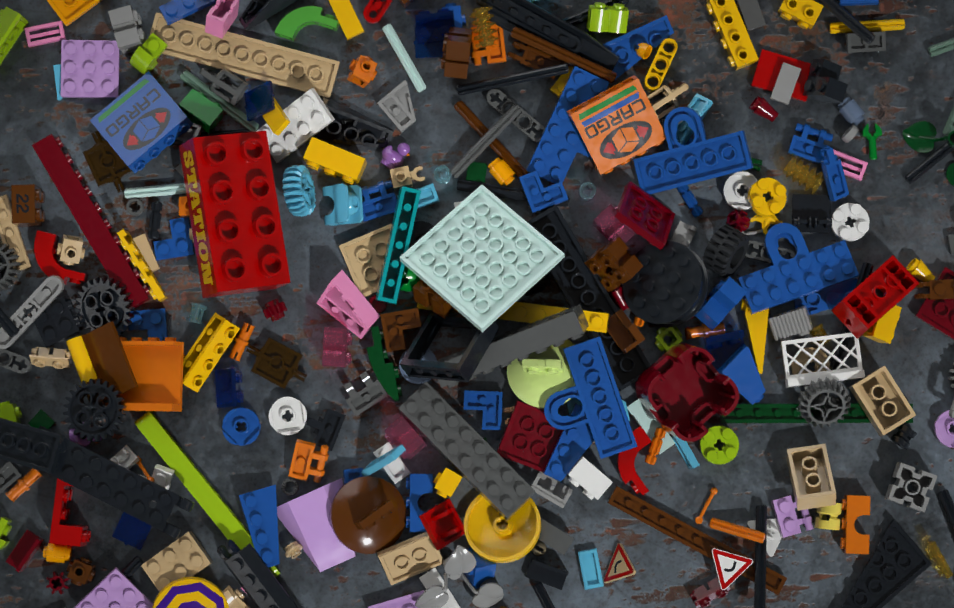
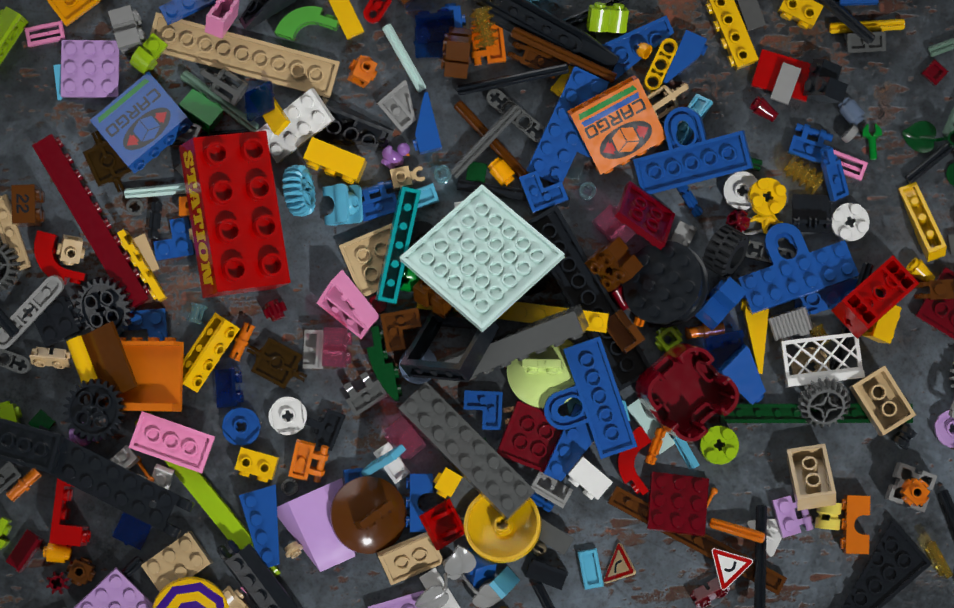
none -> bright pink plate [129,411,215,473]
none -> yellow brick [235,447,279,483]
none -> light grey hinge [303,330,326,369]
none -> blue slope [413,92,442,155]
none -> medium azure tile [489,566,520,599]
none -> blue axle [531,492,554,512]
none -> dark red plate [646,472,709,536]
none -> blue slope [662,30,708,85]
none -> yellow slope [898,182,947,262]
none -> orange brick [899,478,930,506]
none -> dark red tile [921,59,949,86]

